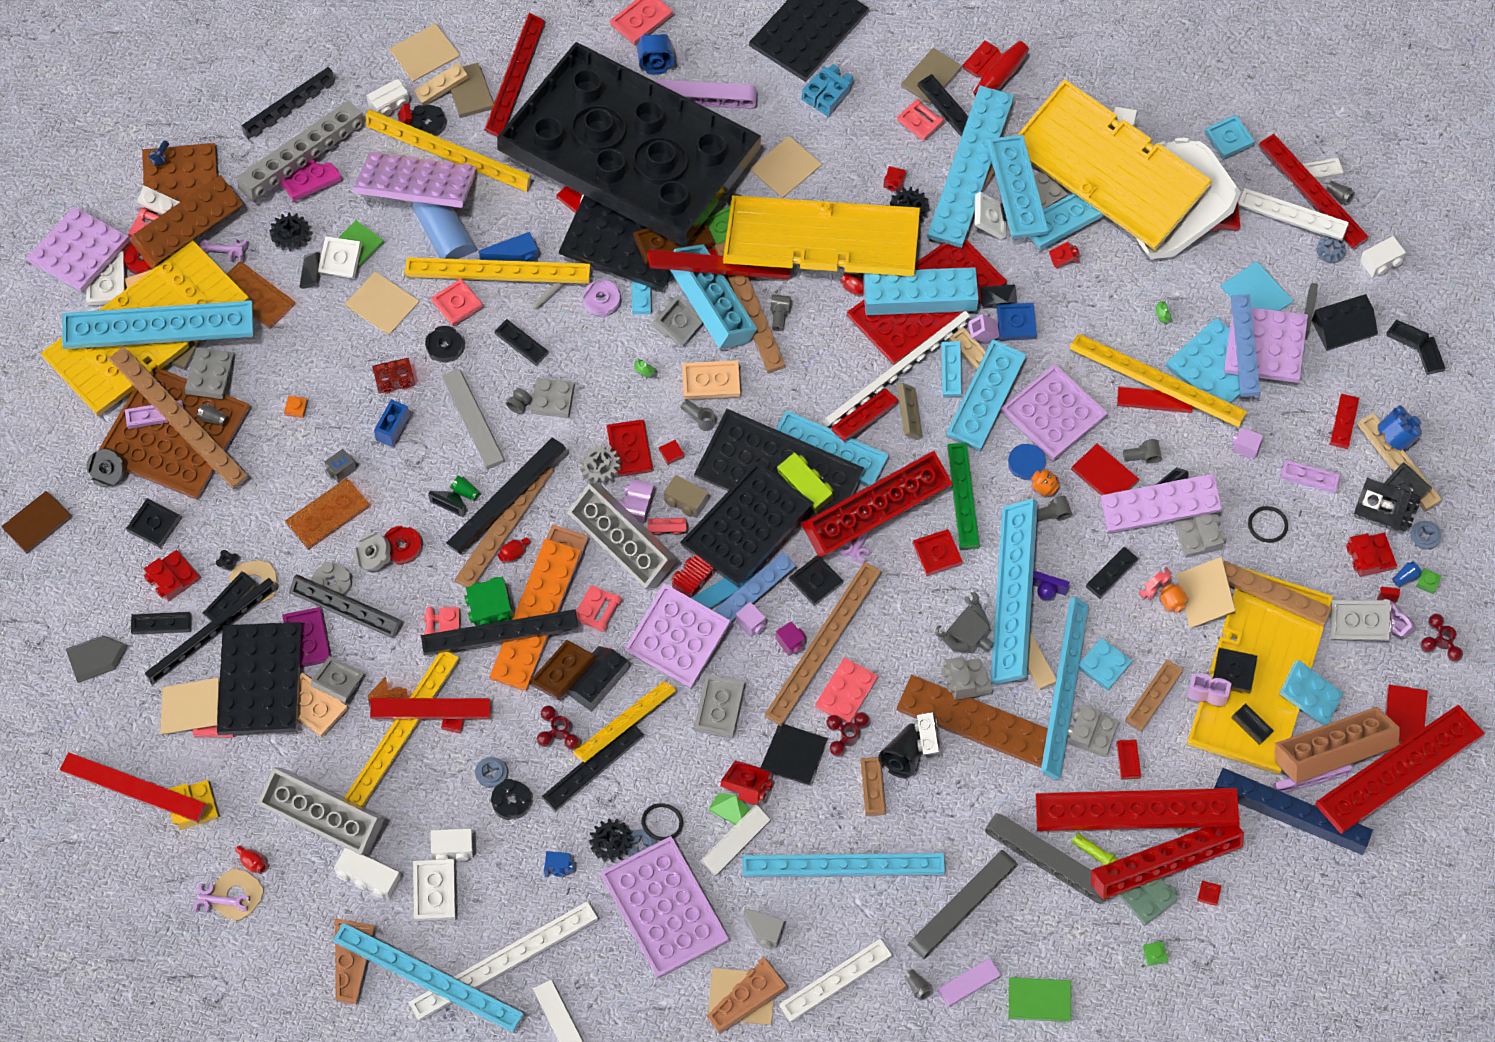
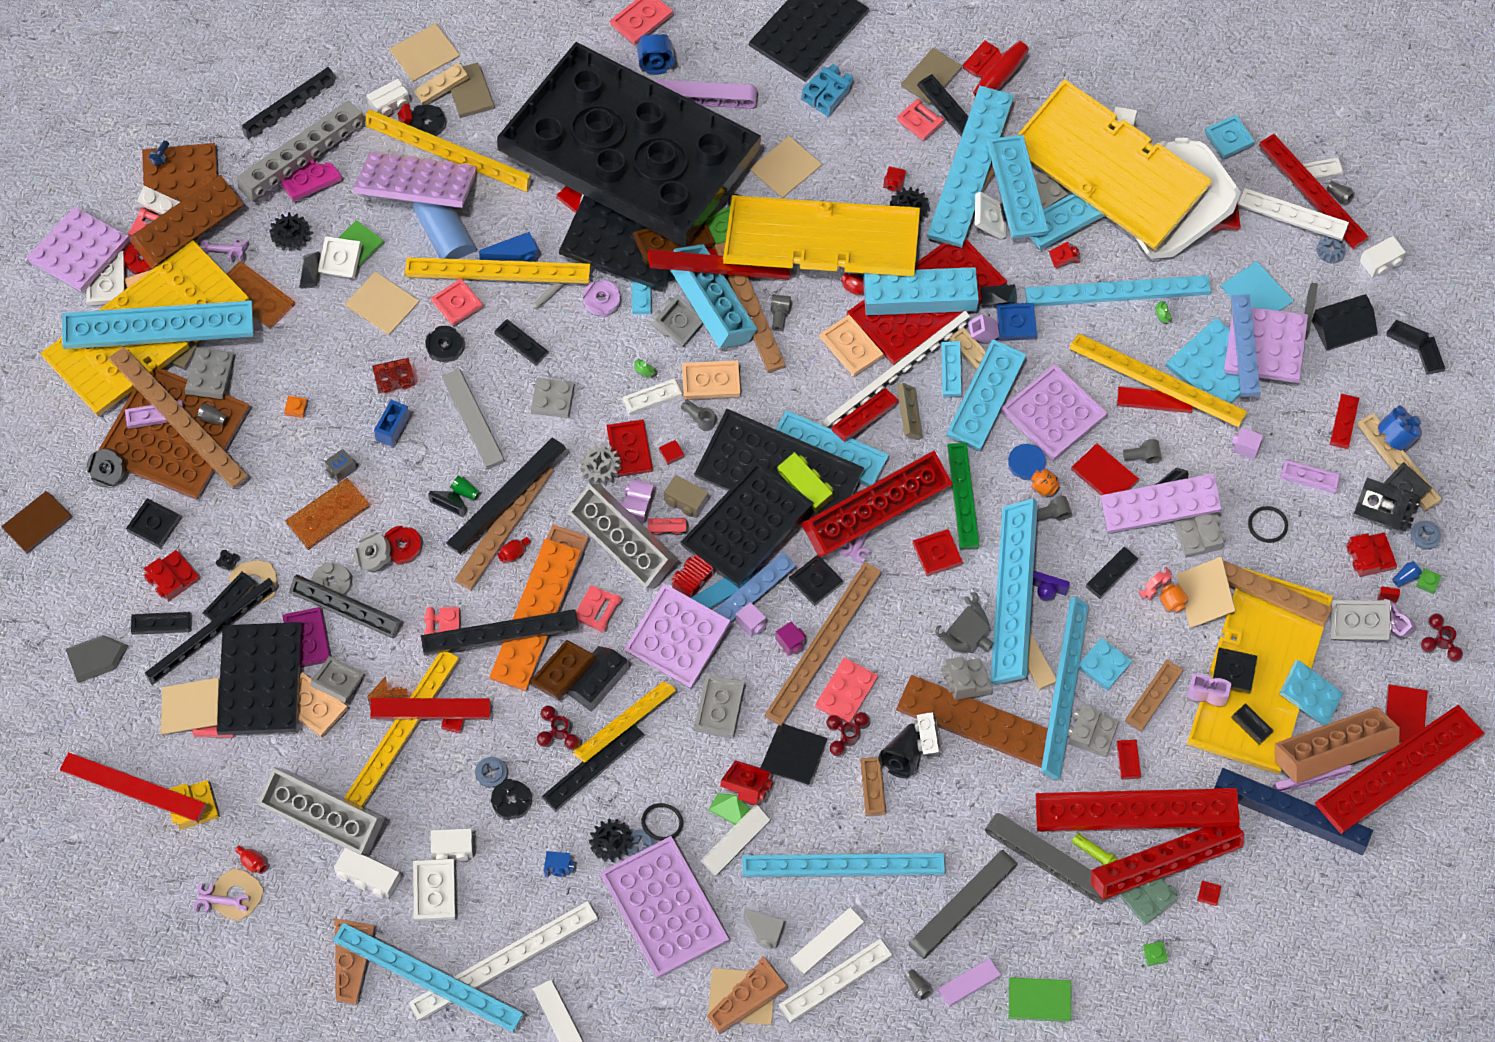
green brick [464,576,514,626] -> none
red tile [484,12,545,137] -> none
dark grey wheel [505,388,531,414] -> none
none -> white tile [623,378,682,415]
none -> white tile [790,907,864,976]
none -> light nougat plate [819,315,883,377]
none -> medium azure plate [1025,275,1211,307]

